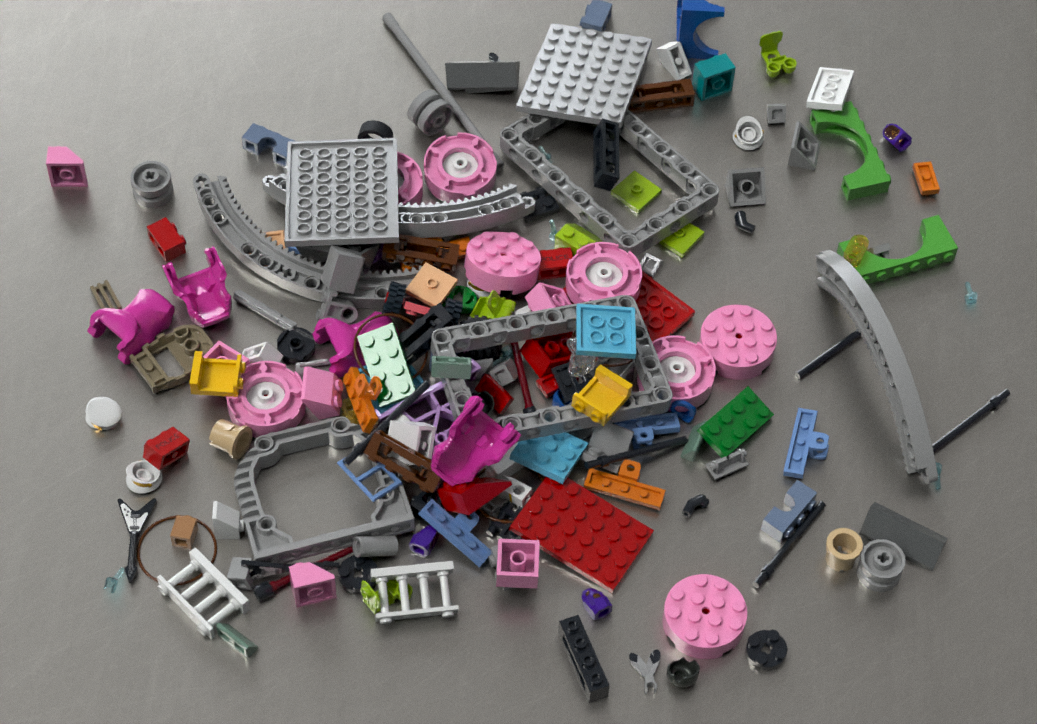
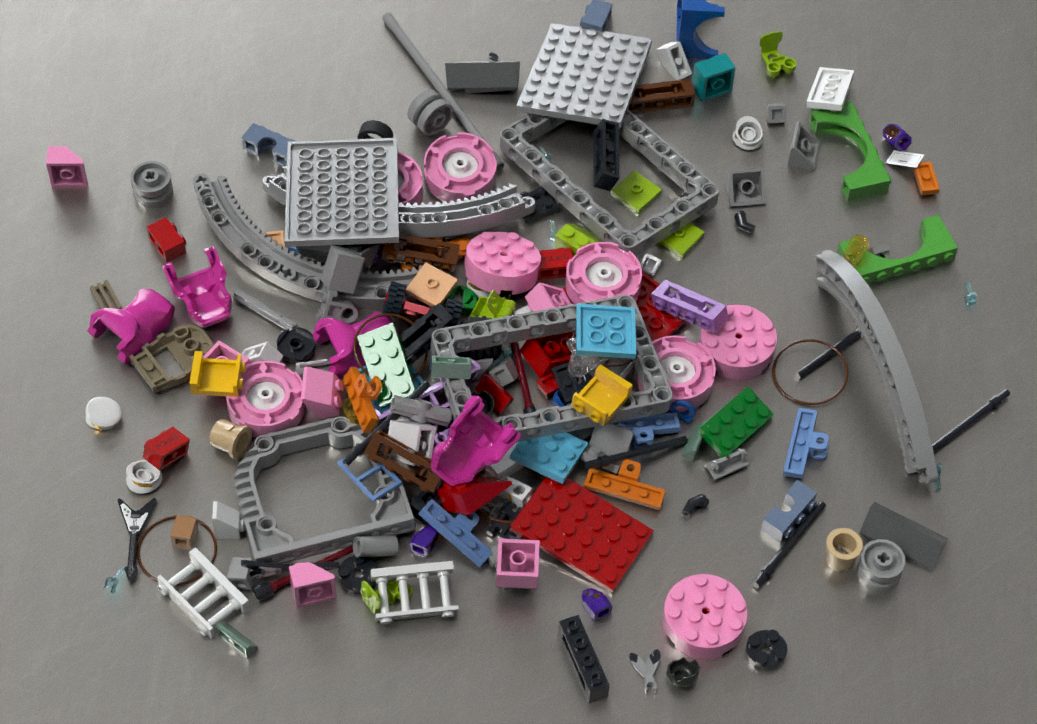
none -> light grey piece [390,395,452,426]
none -> medium lavender brick [651,280,728,333]
none -> reddish brown piece [772,339,848,405]
none -> white sticker [886,150,924,168]

